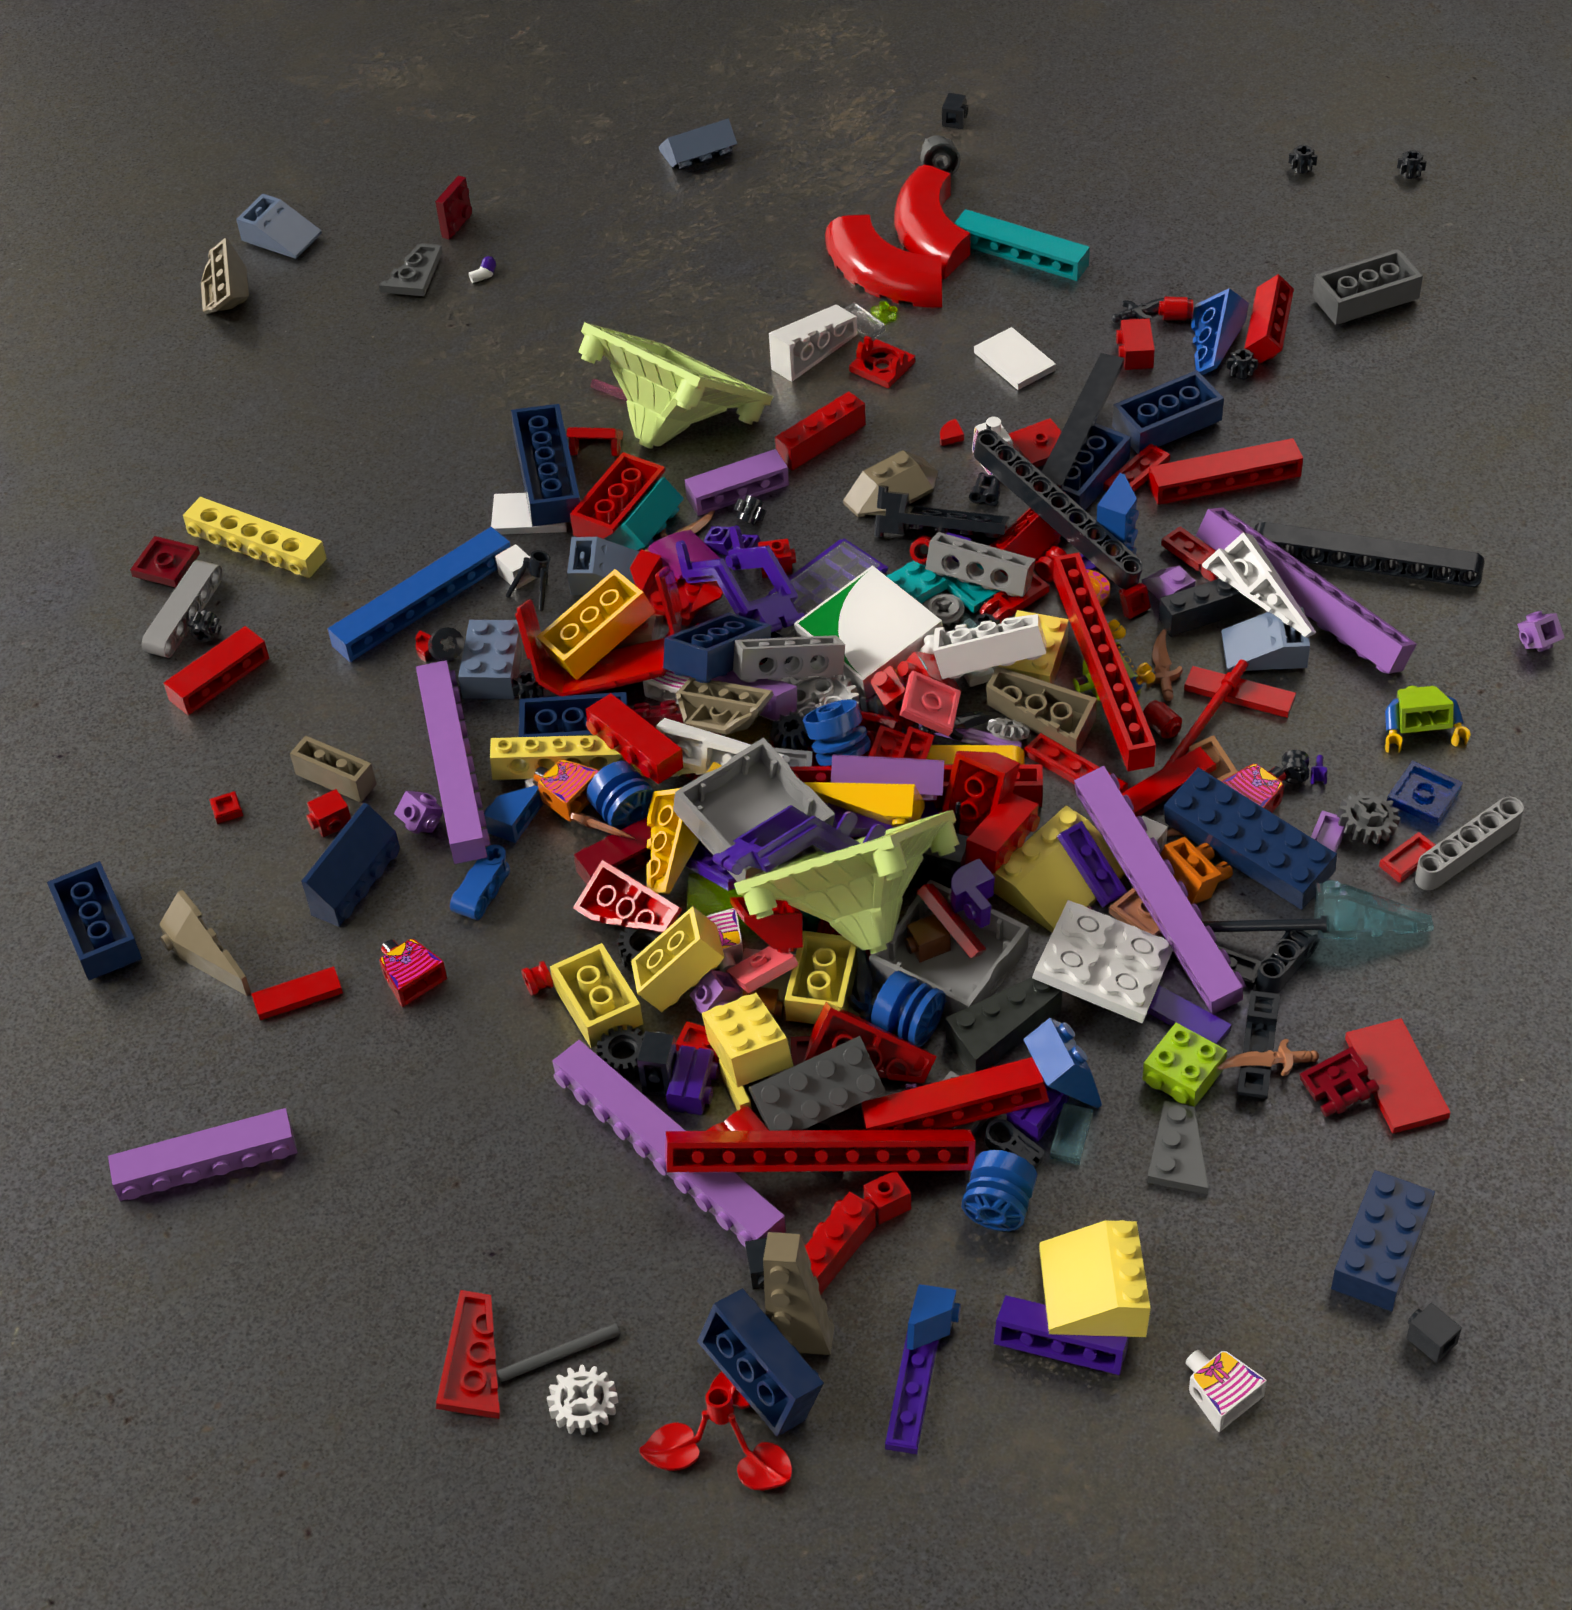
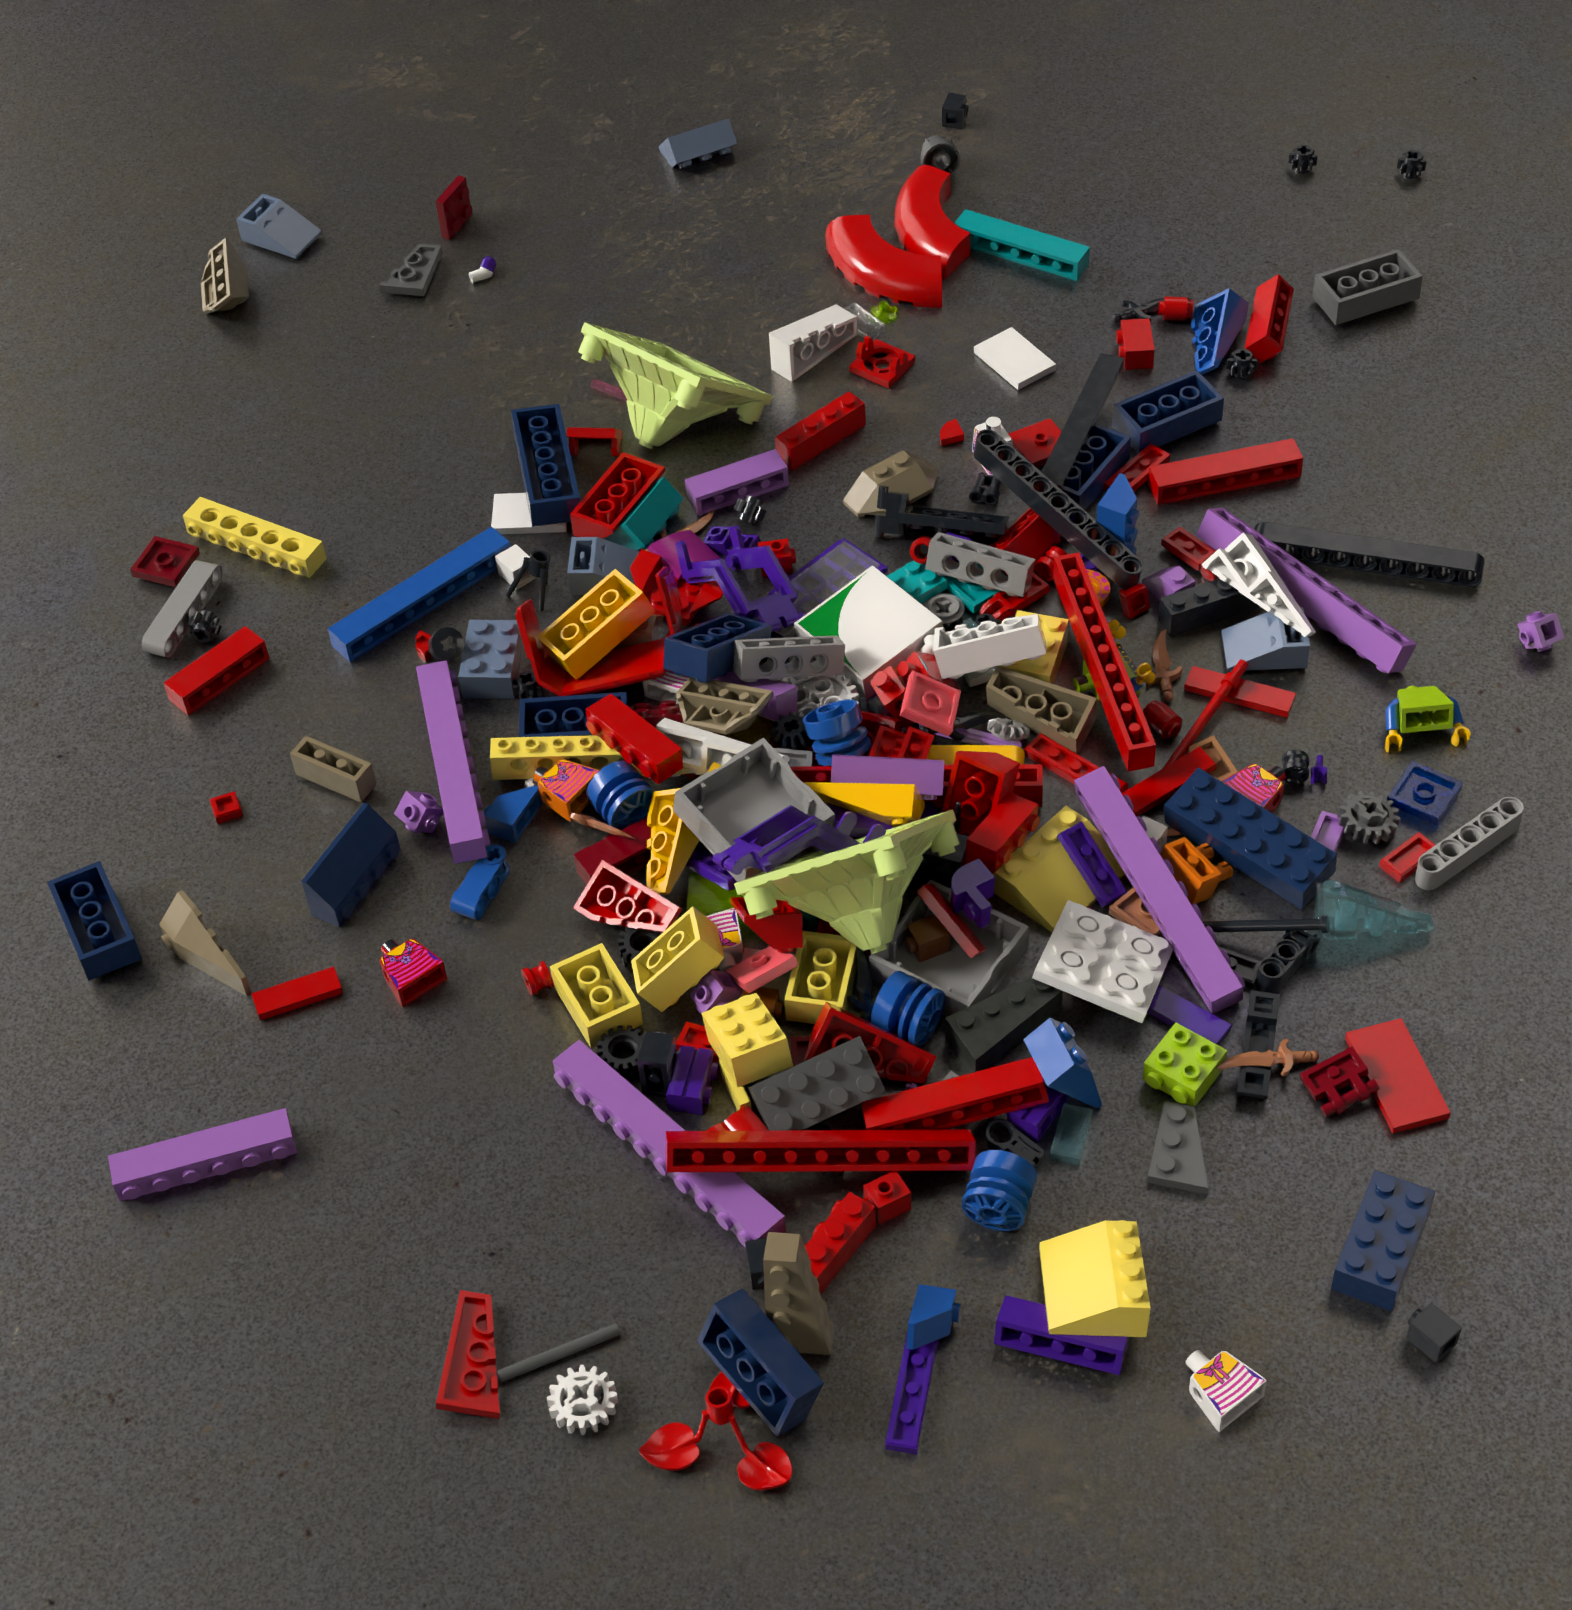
red brick [306,789,351,837] -> none

